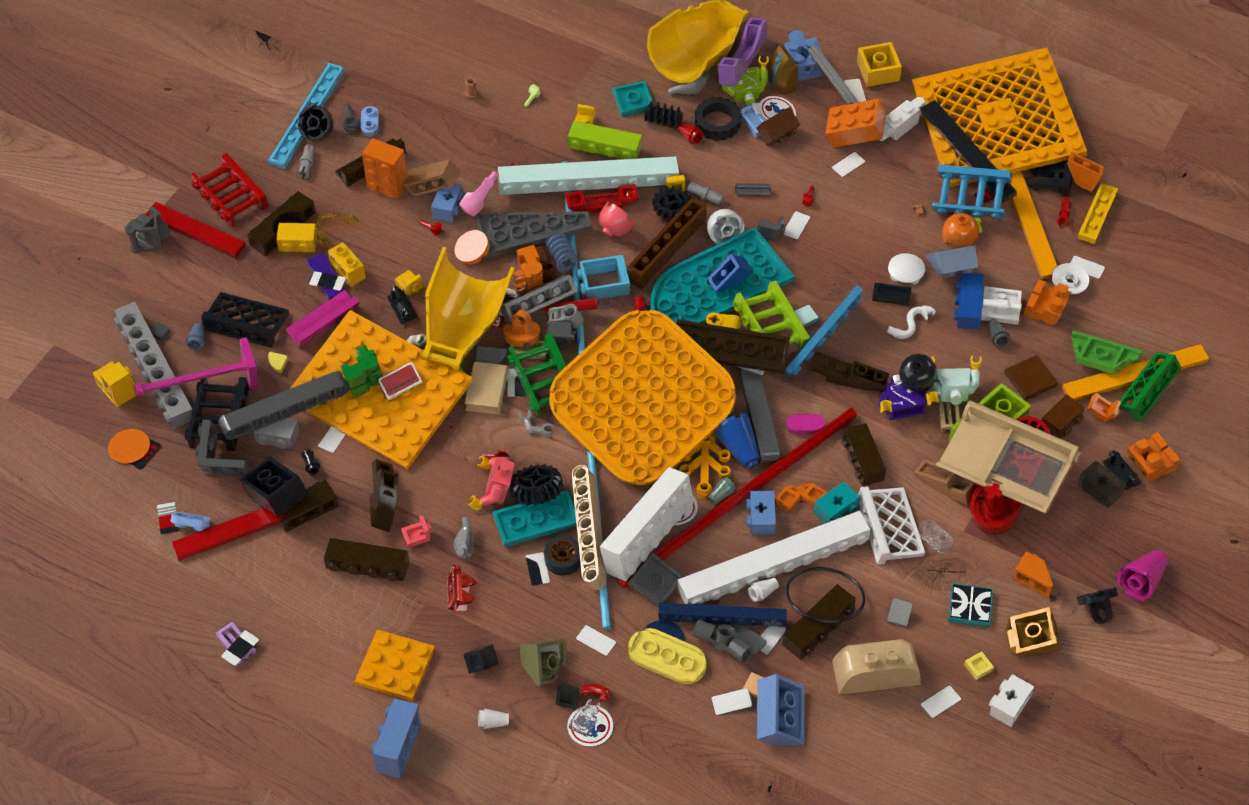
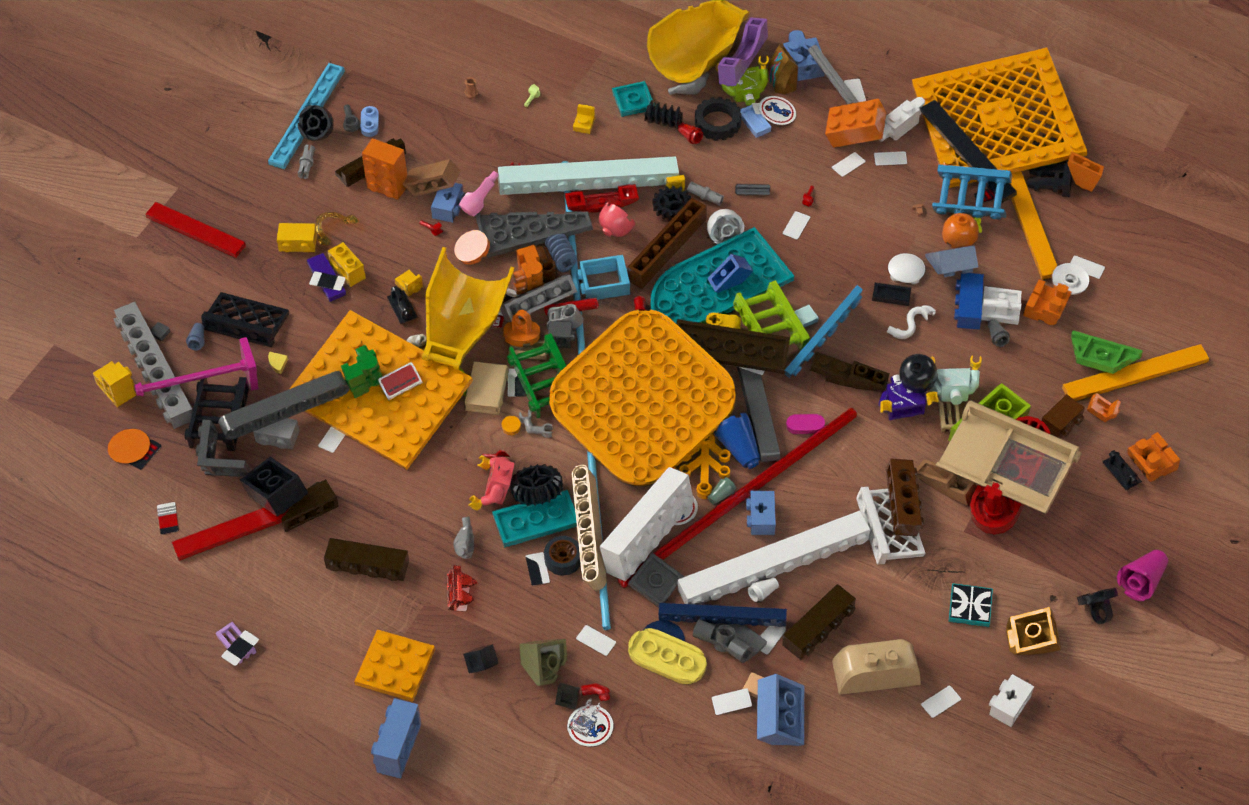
dark grey piece [125,207,169,253] -> none
light blue plate [171,512,211,531] -> none
red fence [191,153,268,227] -> none
dark brown arch [247,191,316,257] -> none
dark pink panel [286,290,360,348] -> none
black pin [301,449,320,475] -> none
dark brown slope [370,459,398,532] -> none
coral bracket [401,515,432,548] -> none
dark grey brick [476,346,507,364] -> none
white cone [478,708,509,729] -> none
lime brick [568,121,642,159] -> none
reddish brown brick [756,107,801,146] -> none
dark grey bracket [757,217,786,242] -> none
orange tile [775,483,828,513] -> none
black piece [786,567,865,623] -> none
teal brick [813,481,860,524] -> none
dark brown brick [841,423,886,486] -> none
yellow brick [857,42,902,87] -> none
light grey slope [887,598,913,628] -> none
clear plate [918,520,953,553] -> none
light yellow tile [964,651,994,680] -> none
reddish brown tile [1004,355,1058,400] -> none
orange slope [1012,551,1053,598] -> none
red piece [1057,198,1071,229] -> none
yellow plate [1077,183,1118,244] -> none
clear smoke brick [1078,461,1126,508] -> none
green fence [1119,352,1182,422] -> none
none -> light orange tile [501,416,521,435]
none -> white sticker [874,151,907,165]
none -> reddish brown brick [885,458,924,536]

